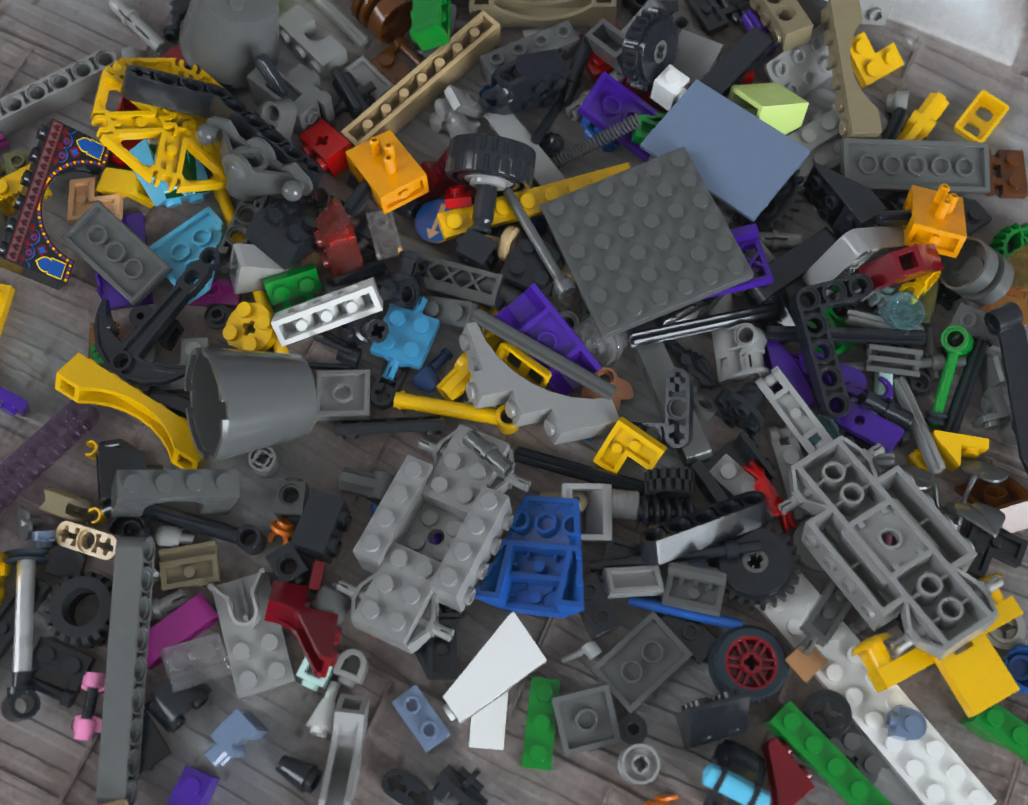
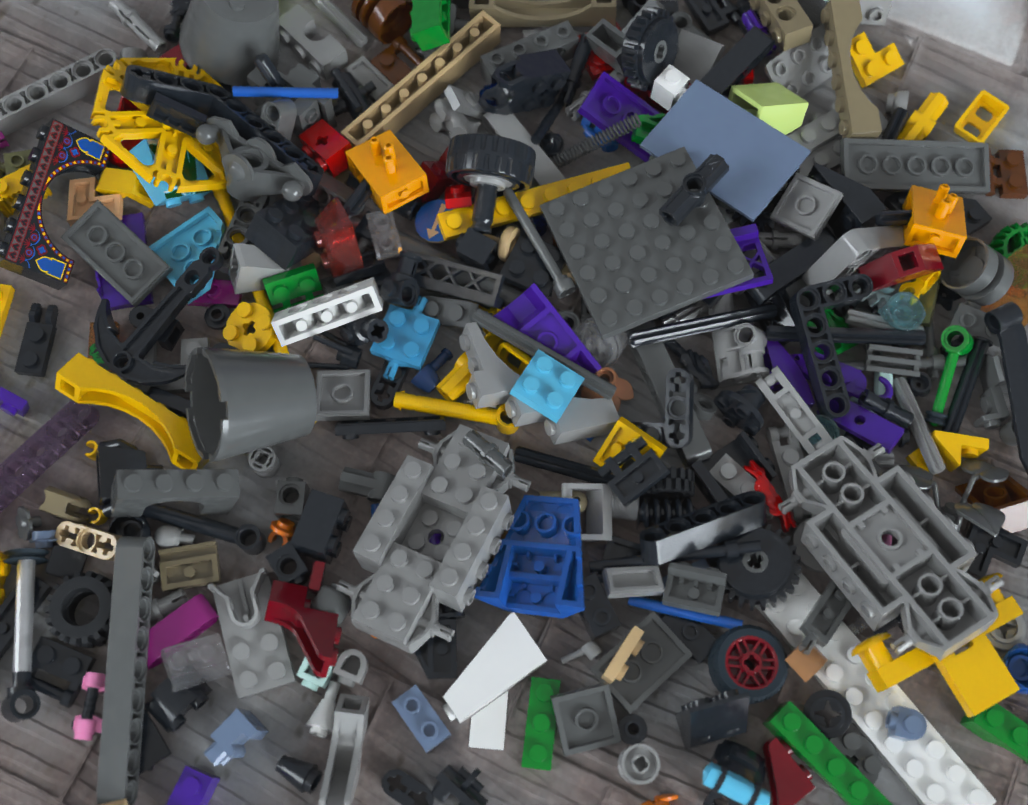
none -> black hinge [14,303,59,377]
none -> black plate [146,92,208,138]
none -> blue bar [232,86,338,99]
none -> medium azure plate [509,349,585,424]
none -> black plate [597,436,671,507]
none -> tan plate [601,625,645,684]
none -> black piece [659,154,729,226]
none -> light grey tile [770,172,843,241]

